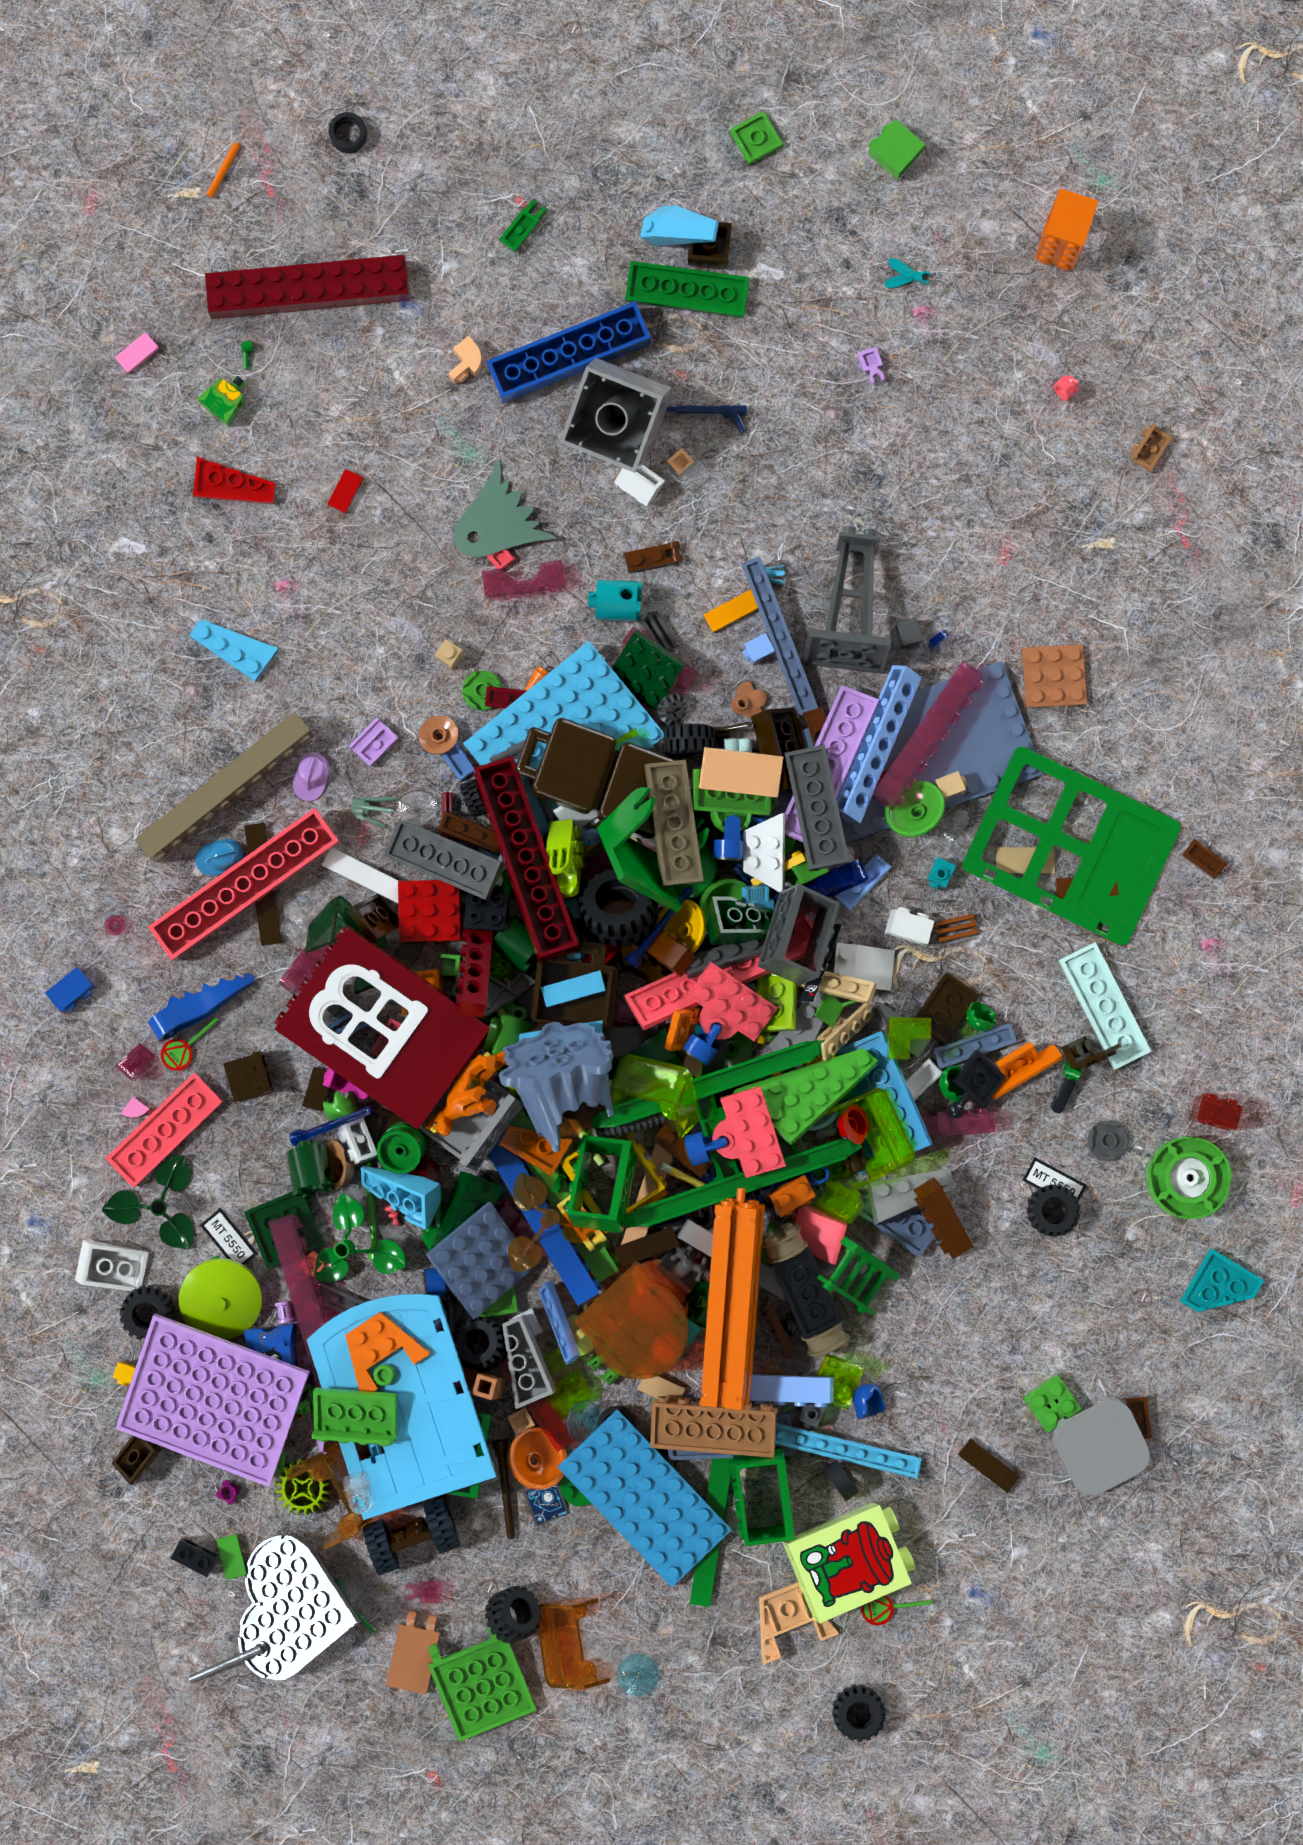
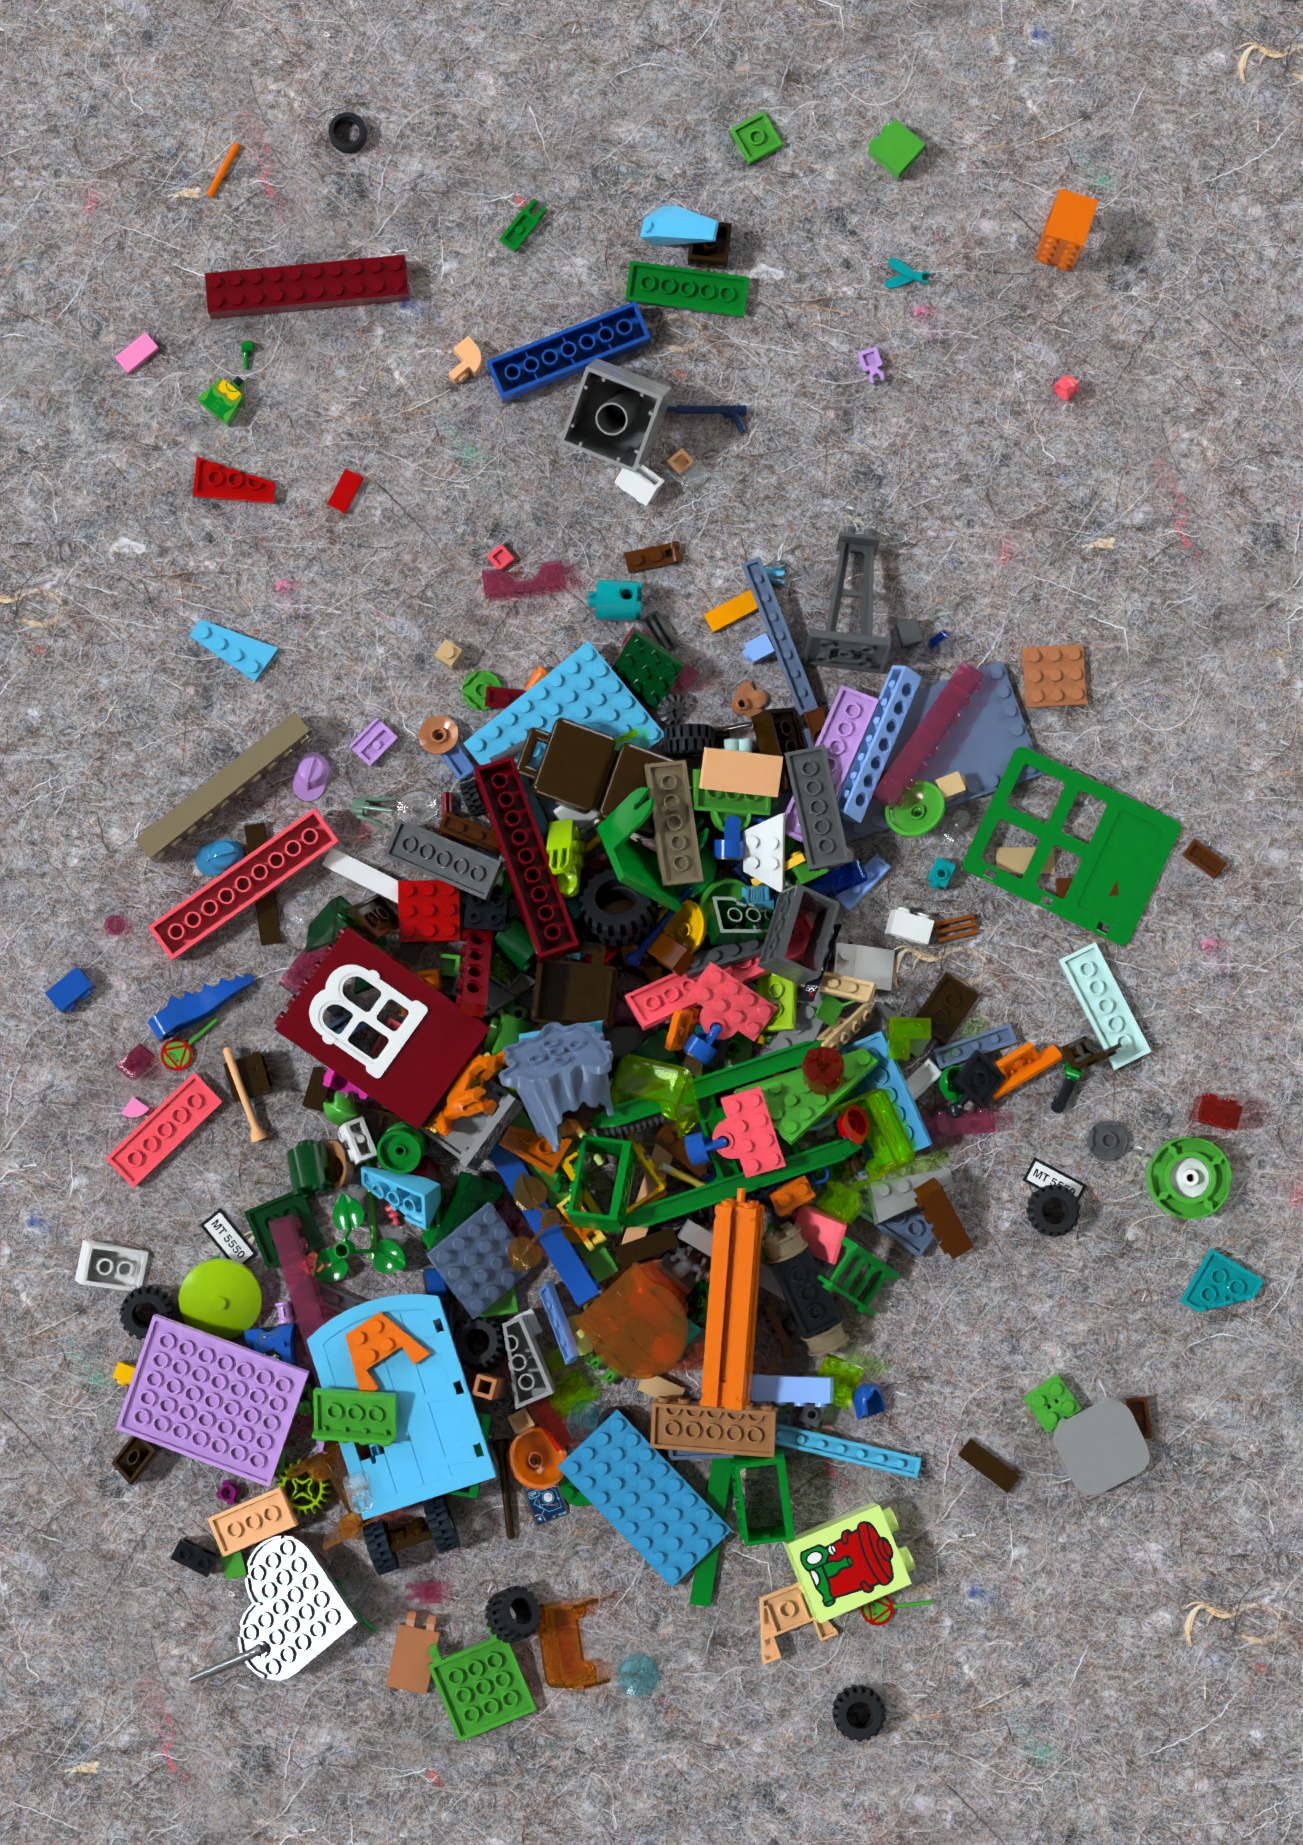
dark green plant [102,1155,194,1250] -> none
clear blue piece [289,1106,373,1147] -> none
bright green tile [374,1364,396,1386] -> none
sand green piece [454,460,557,557] -> none
medium azure tile [541,970,606,1007] -> none
light blue plate [581,828,601,846] -> none
black tyre [824,1460,859,1501] -> none
green hair [966,1002,997,1032] -> none
medium nougat bracket [1130,422,1172,472] -> none
none -> light nougat tile [207,1486,299,1557]
none -> light nougat piece [223,1047,268,1142]
none -> clear pink plate [292,1415,313,1435]
none -> clear red brick [802,1047,845,1095]

